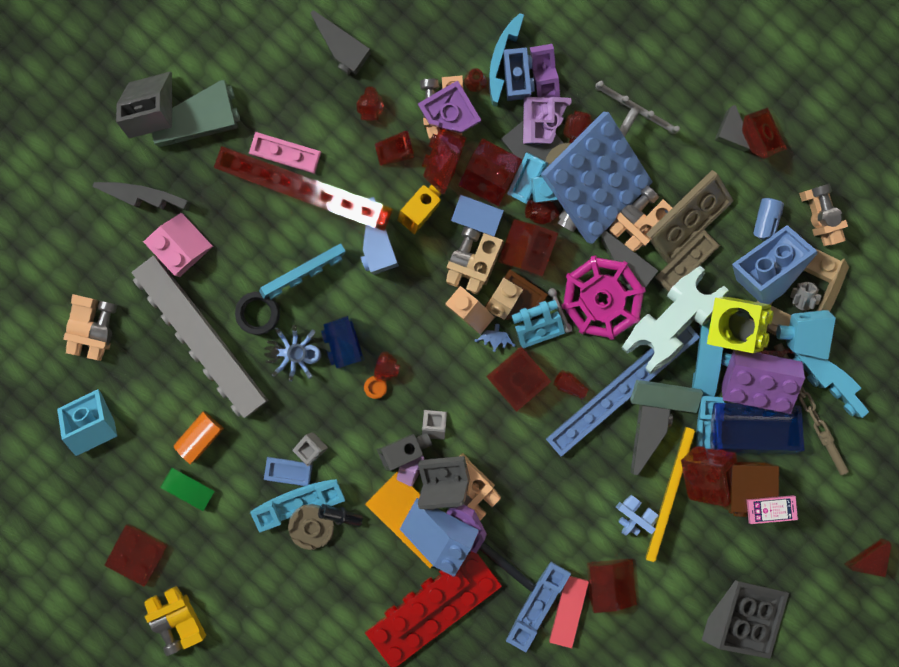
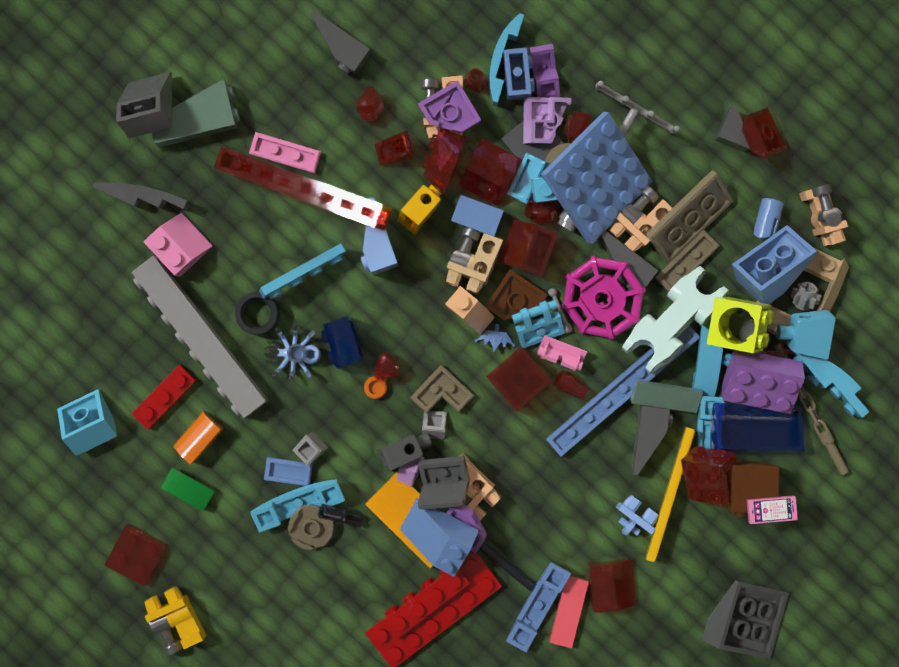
light nougat hips [63,294,117,361] -> none
tan bracket [486,278,523,319] -> none
clear red slope [844,538,892,577] -> none
none -> red plate [131,365,197,430]
none -> dark tan tile [410,365,474,414]
none -> bright pink hinge [537,335,587,371]

